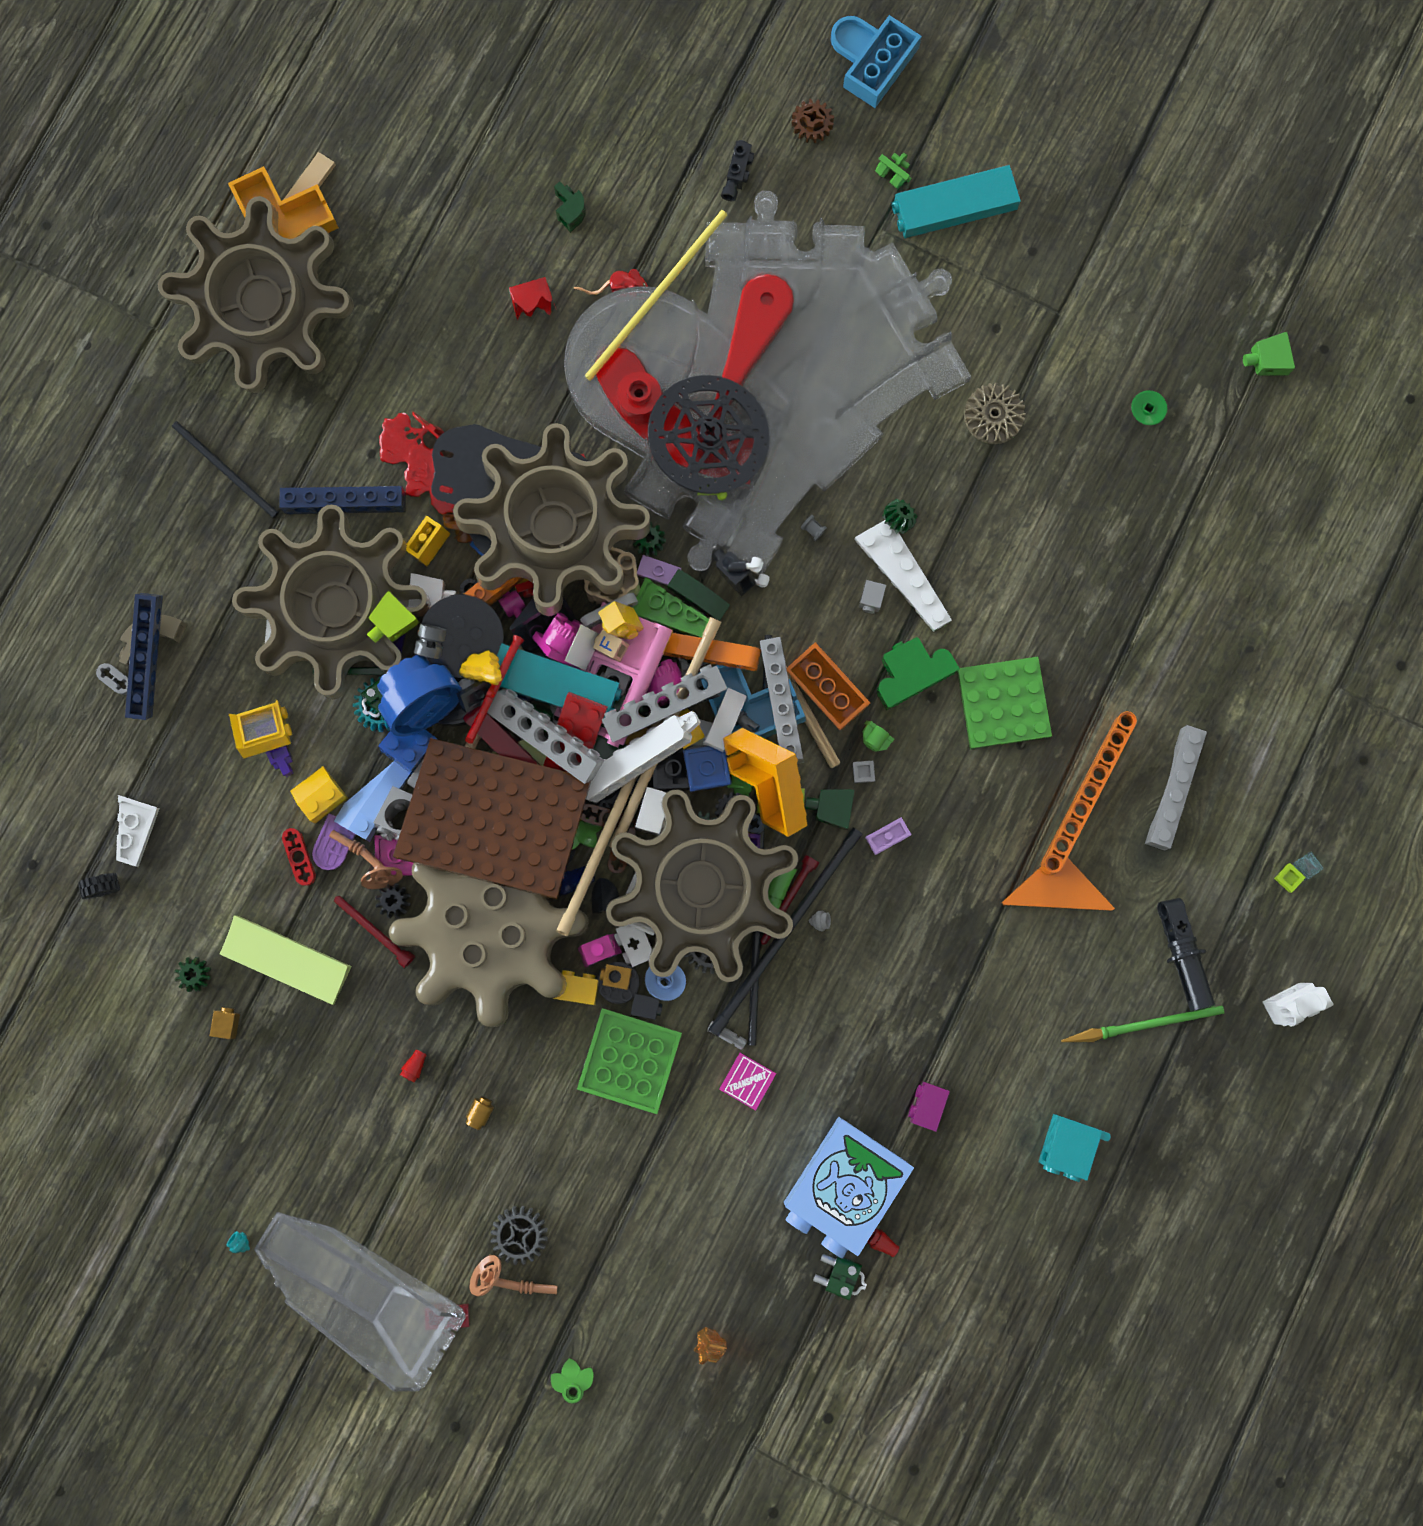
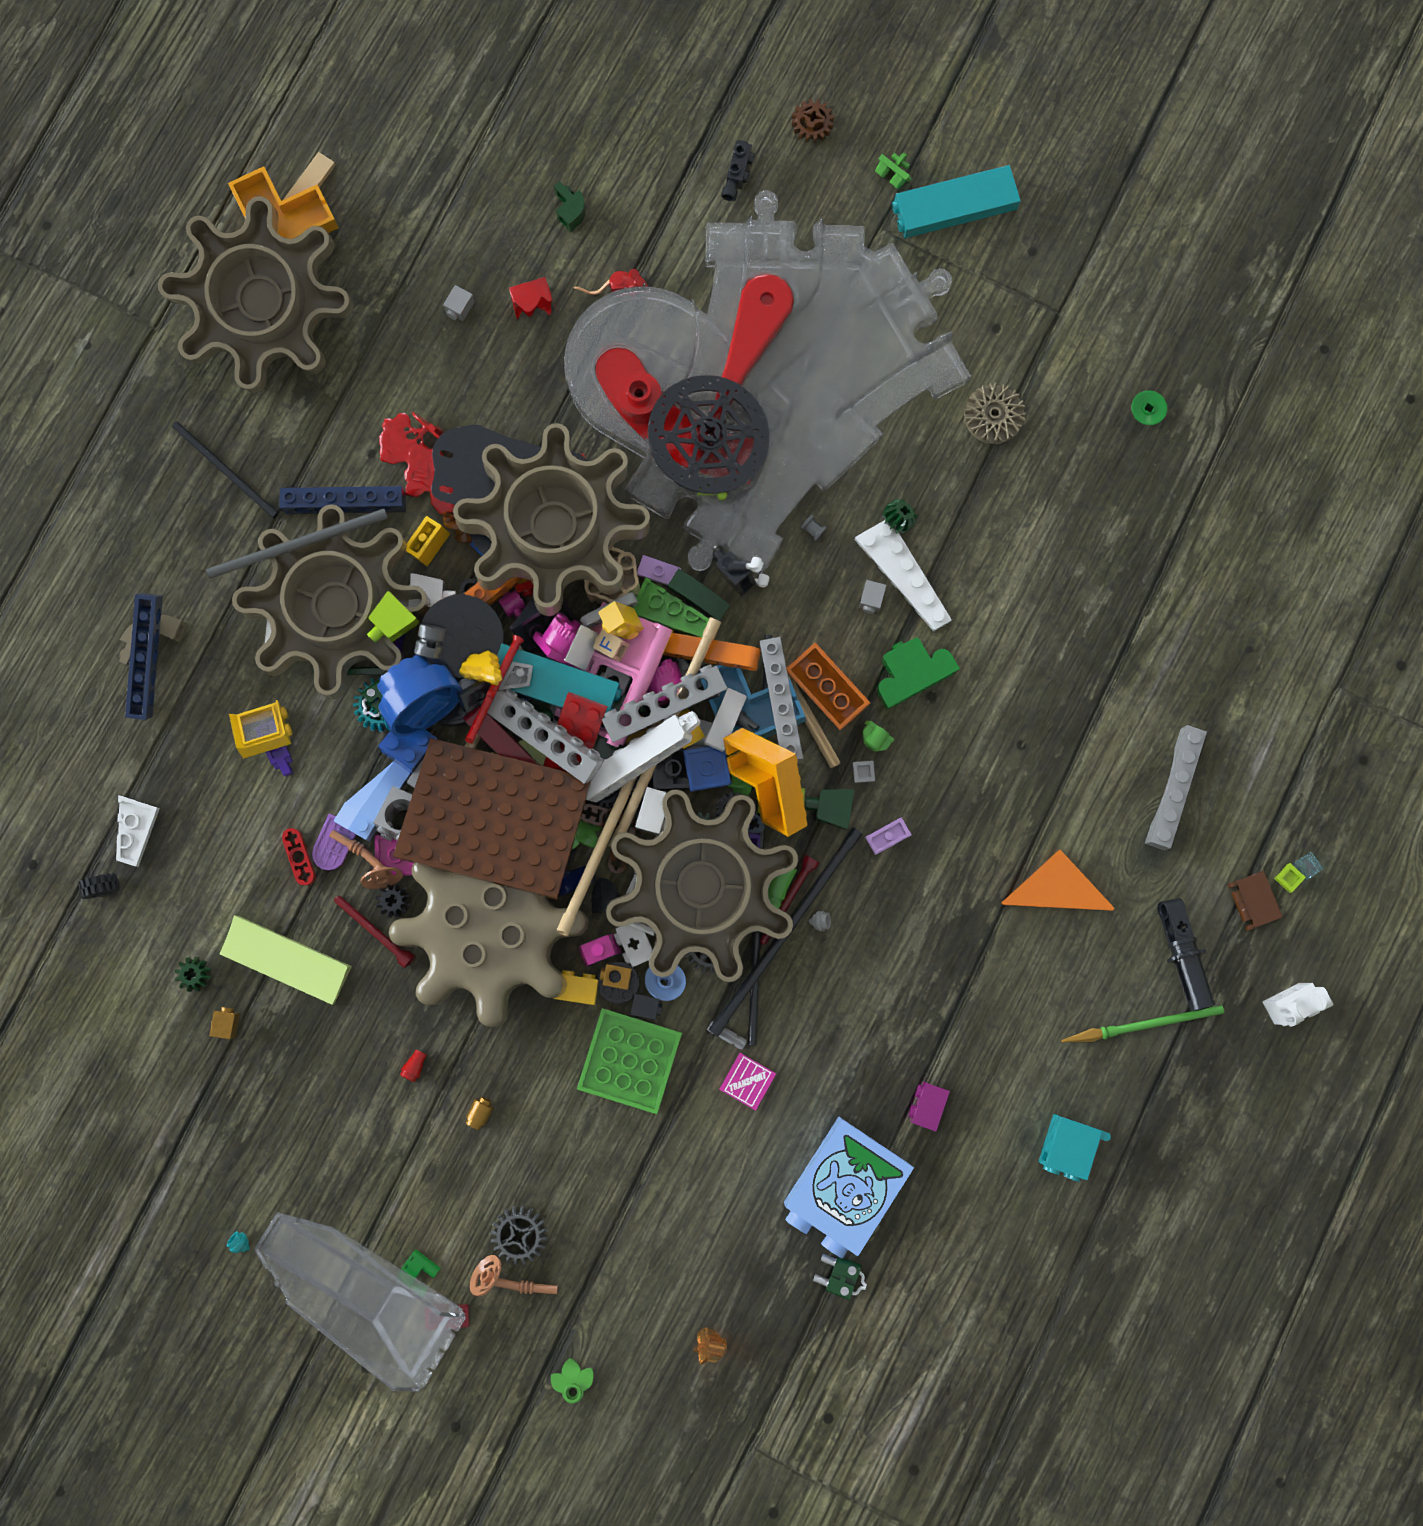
light grey beam [96,663,128,695] -> none
yellow slope [290,766,348,823] -> none
light yellow piece [585,210,727,381] -> none
dark green gear [633,522,666,557] -> none
dark azure brick [831,15,922,108] -> none
red cone [867,1229,899,1257] -> none
bright green plate [957,657,1052,749] -> none
orange beam [1040,711,1137,875] -> none
bright green torso [1243,332,1295,375] -> none
none -> dark grey piece [206,509,388,579]
none -> green piece [399,1249,441,1281]
none -> light grey brick [443,285,475,321]
none -> light grey piece [498,662,534,691]
none -> reddish brown piece [1227,871,1283,931]

